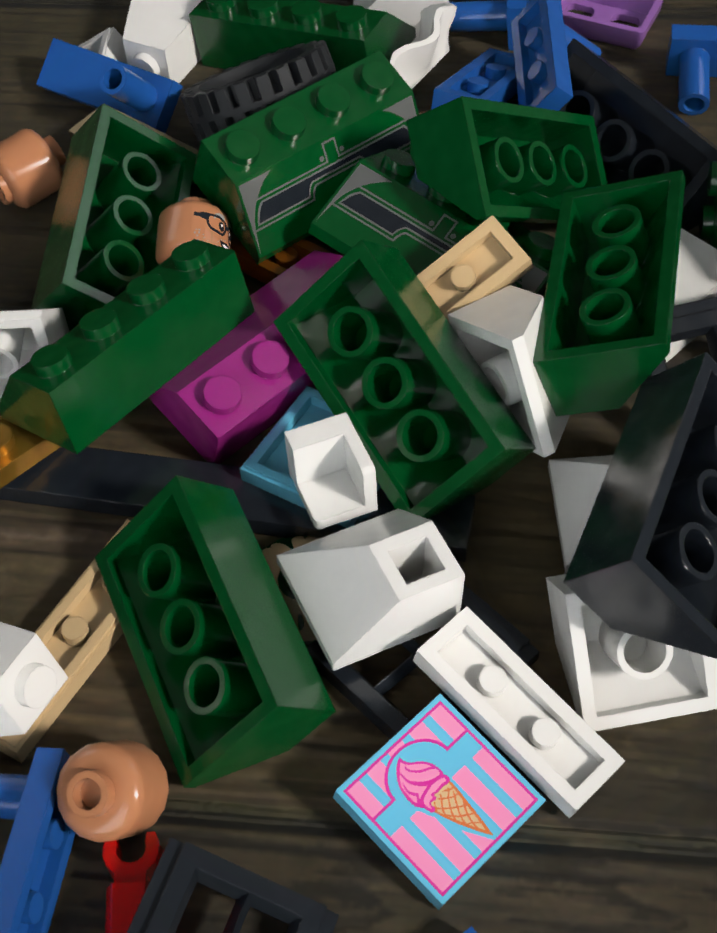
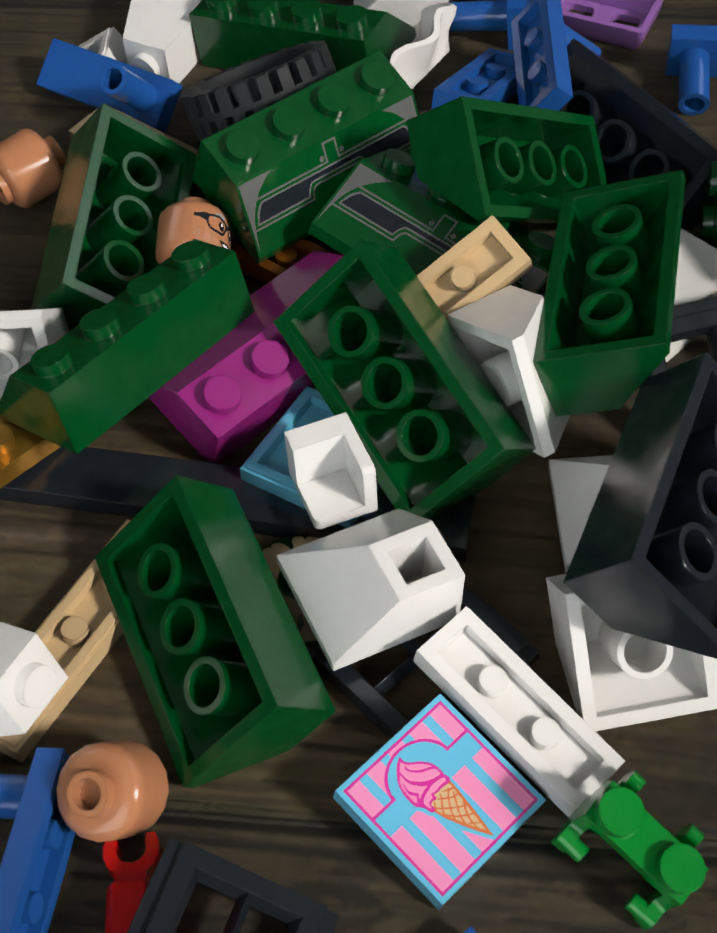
none -> green piece [551,770,709,930]

